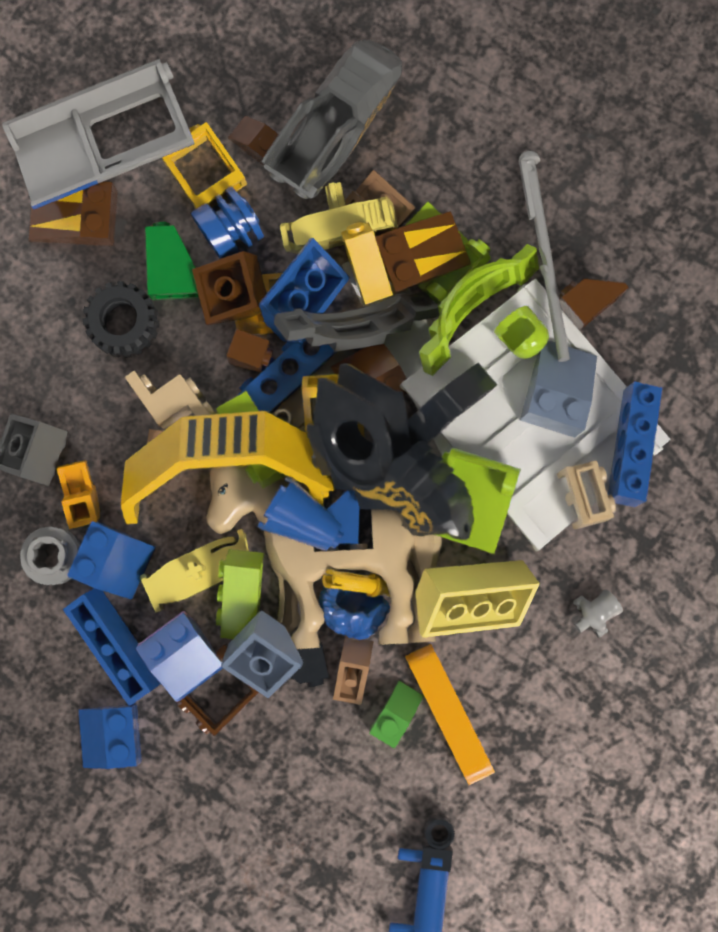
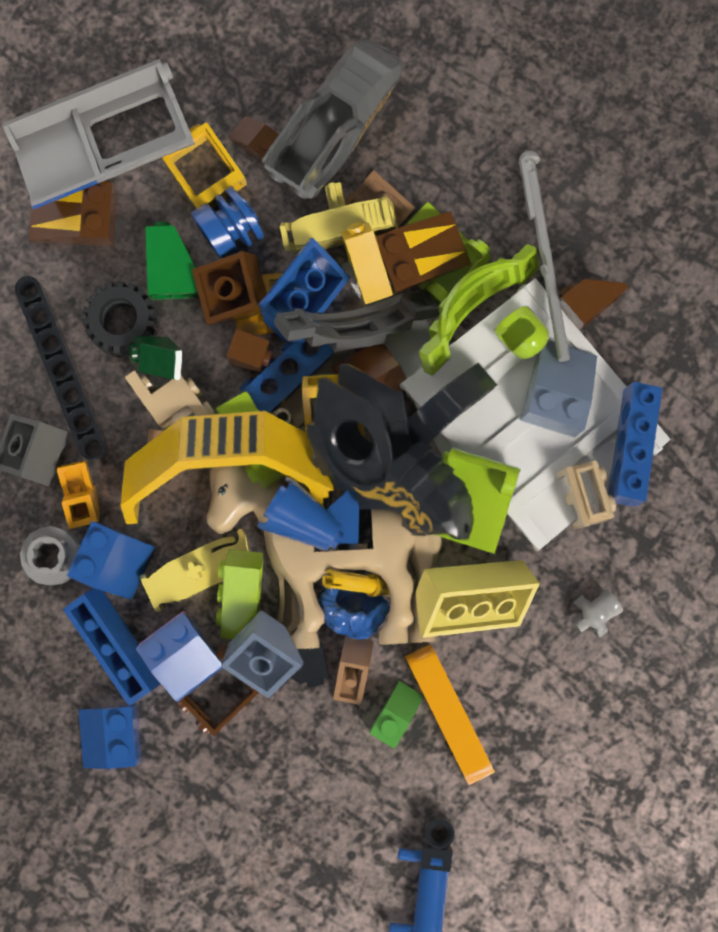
none -> black beam [14,276,109,463]
none -> dark green slope [129,336,182,380]

